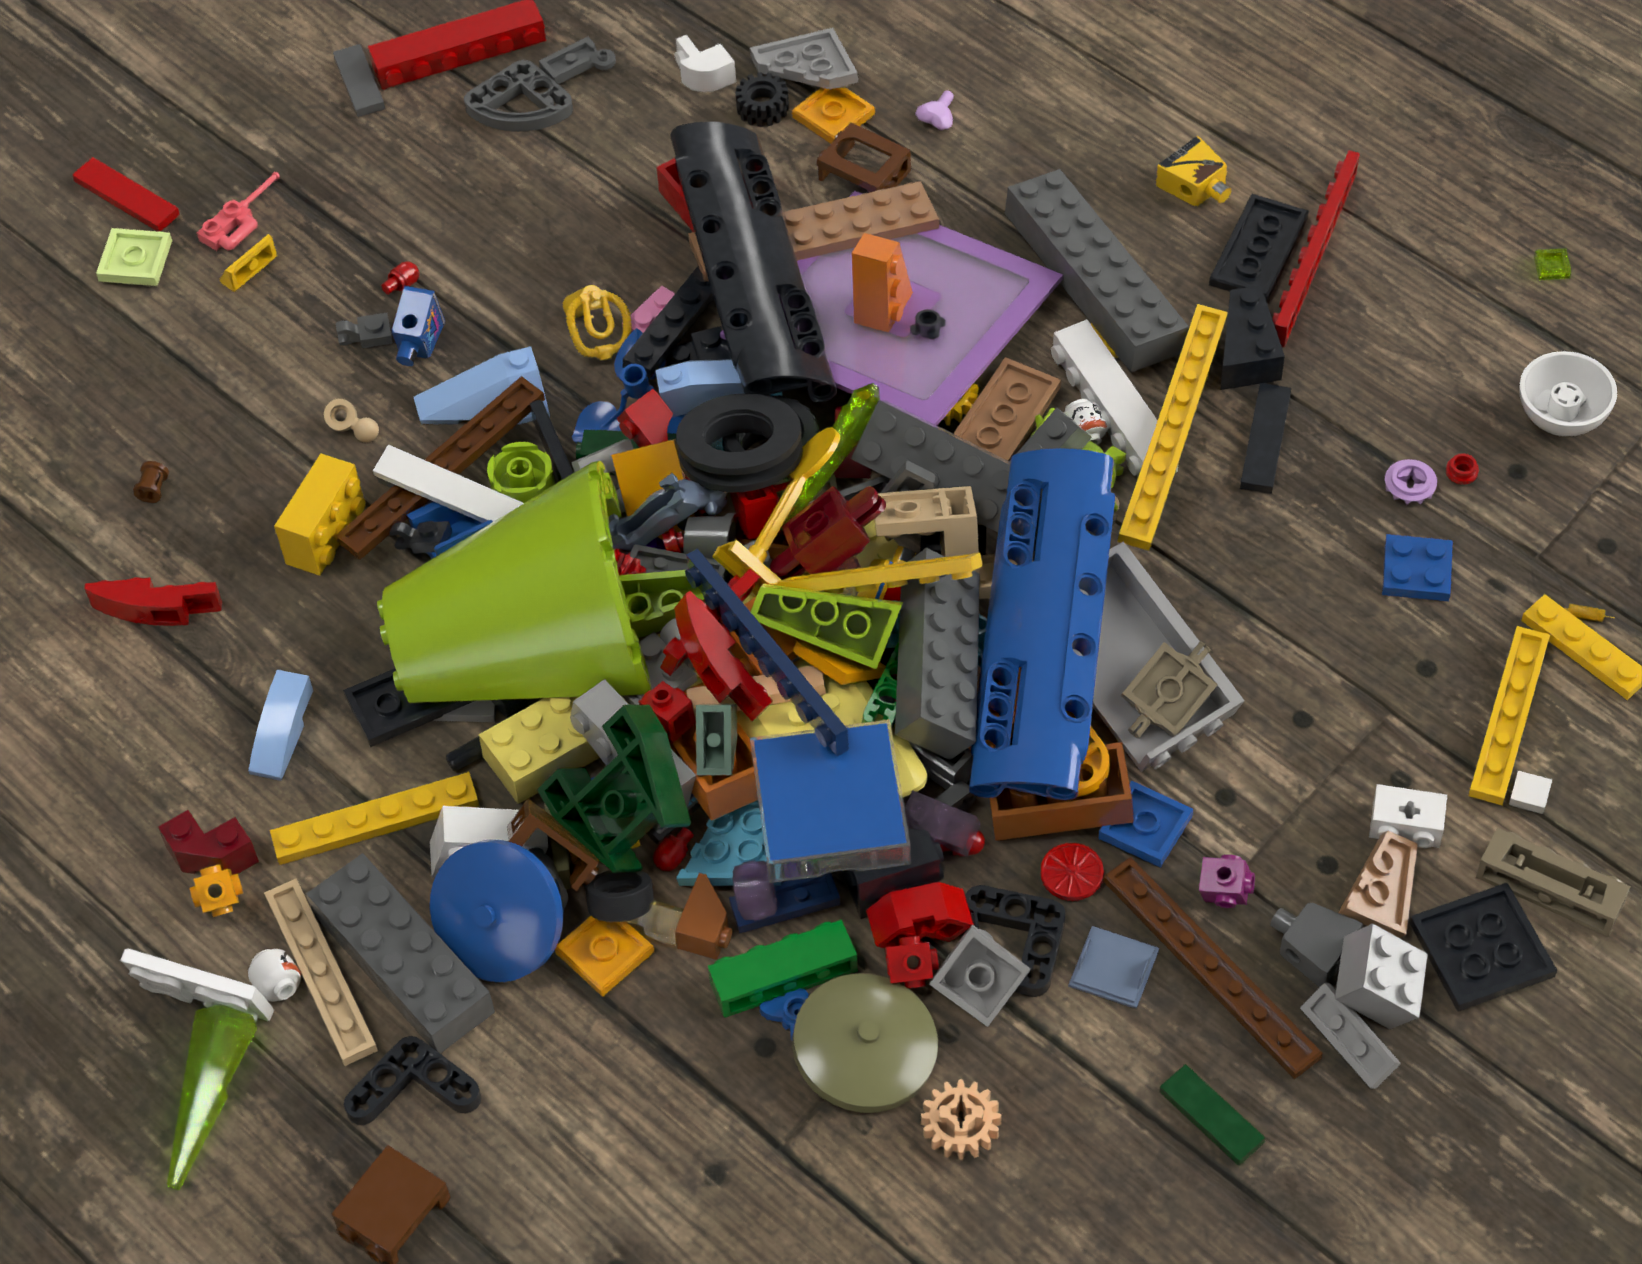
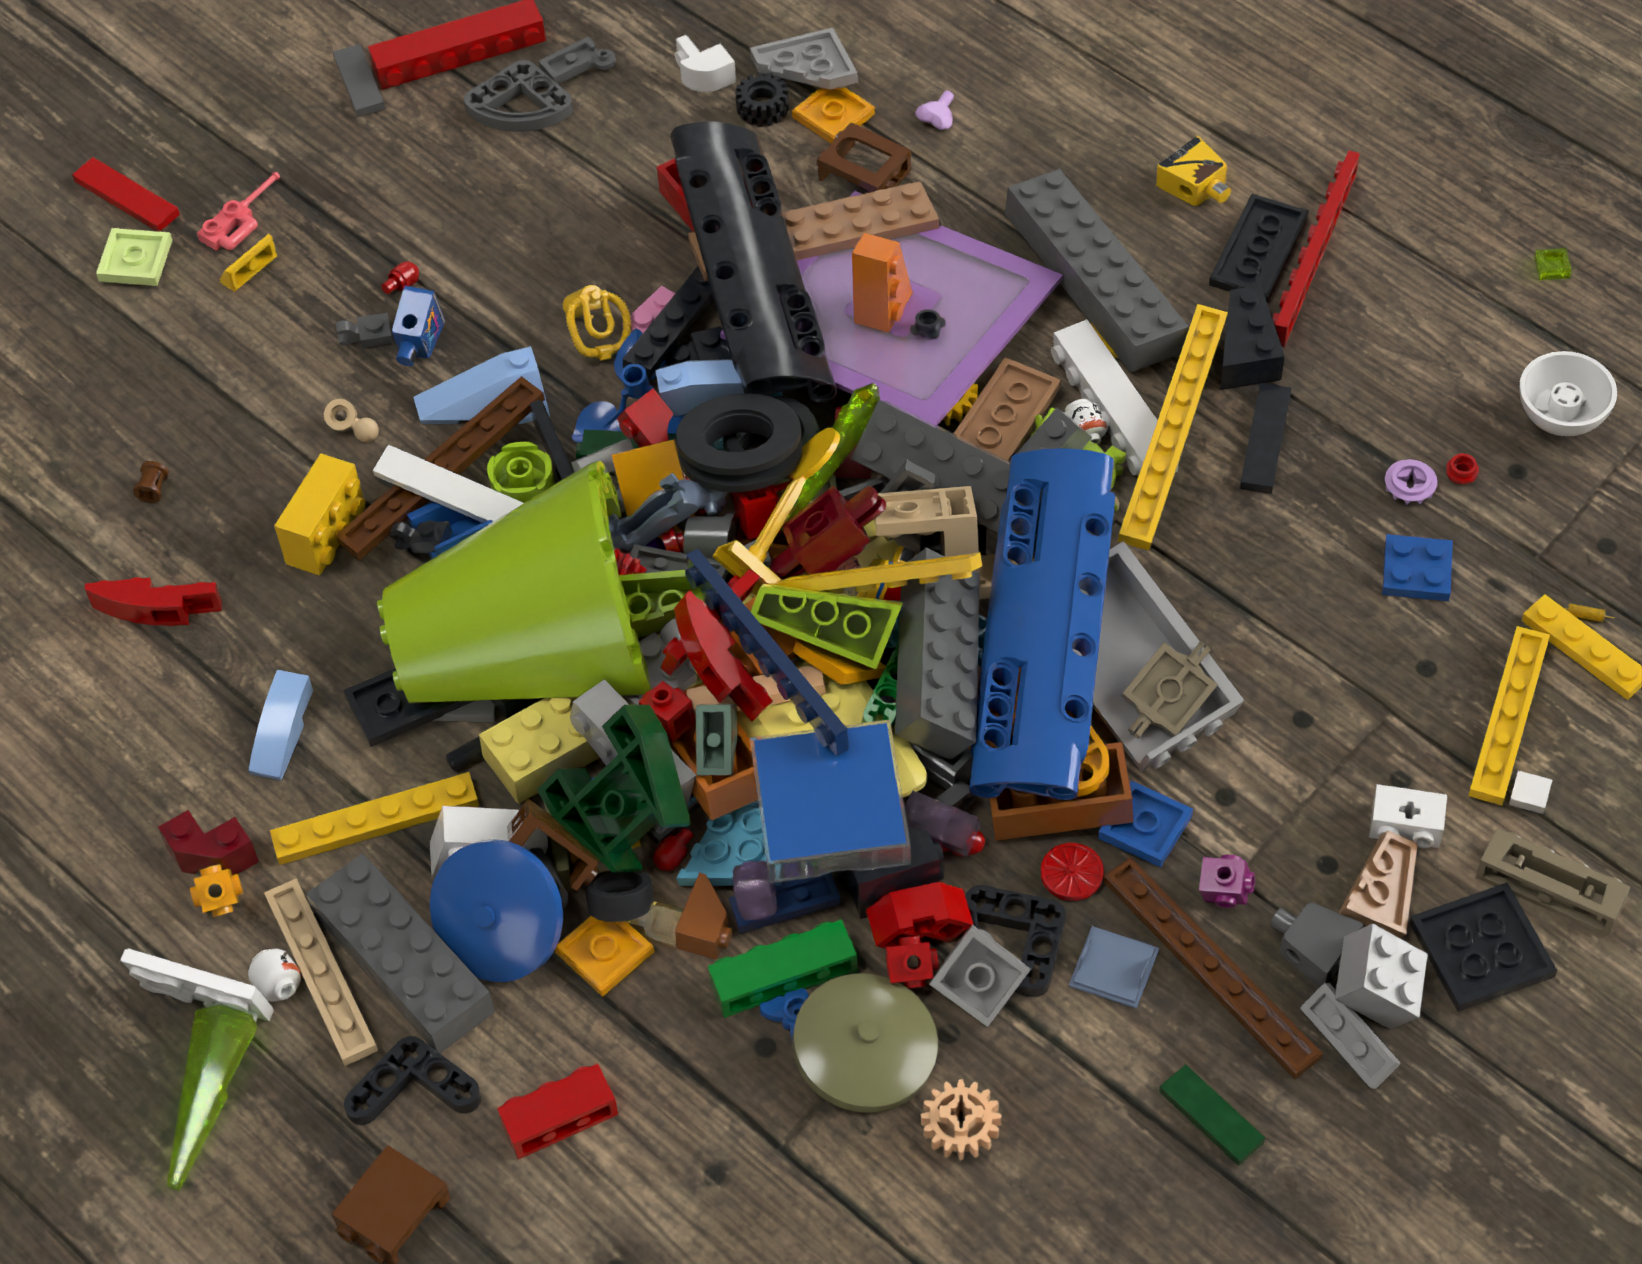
none -> red brick [497,1063,619,1160]

